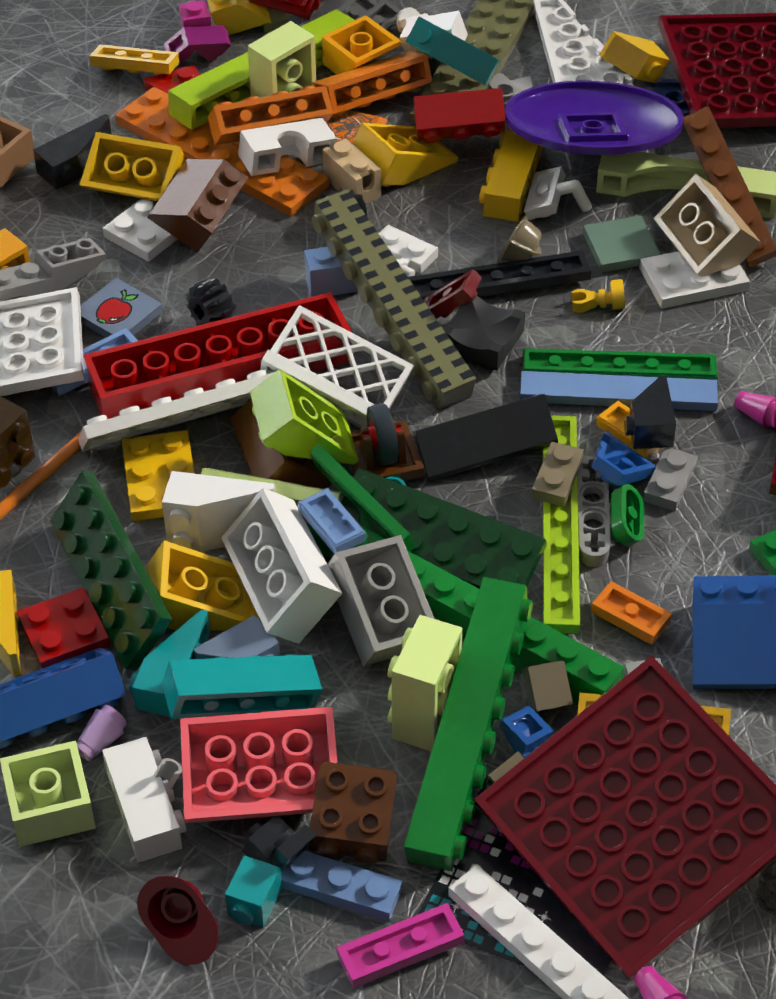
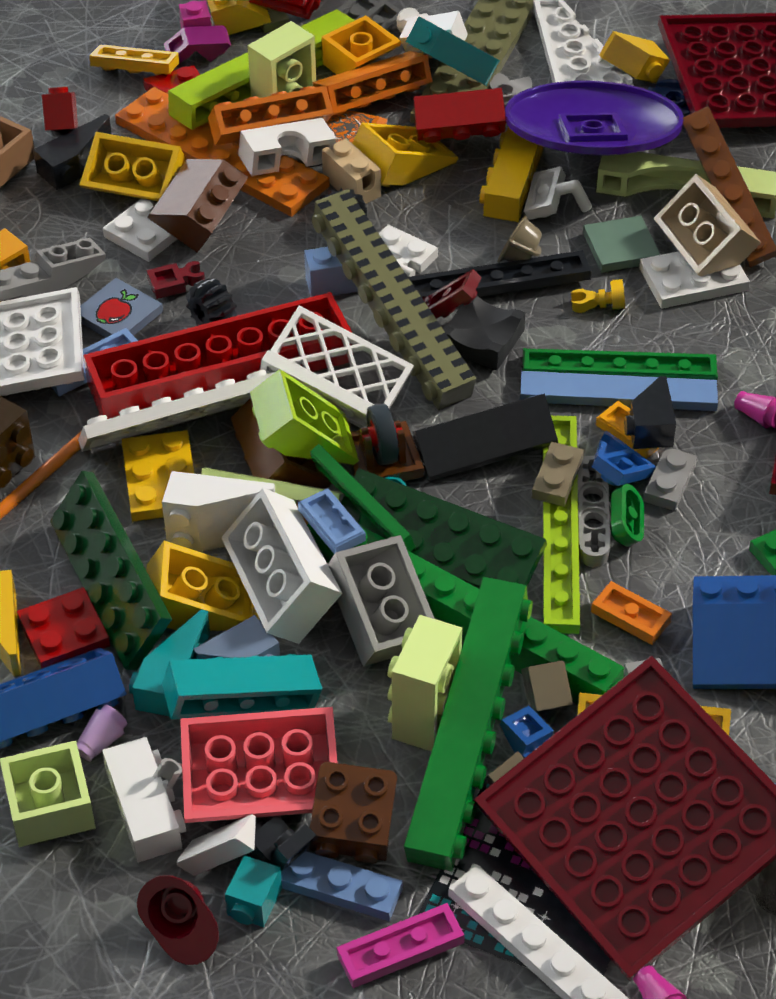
none -> red brick [42,87,78,131]
none -> dark red plate [146,261,205,299]
none -> white slope [177,814,256,876]

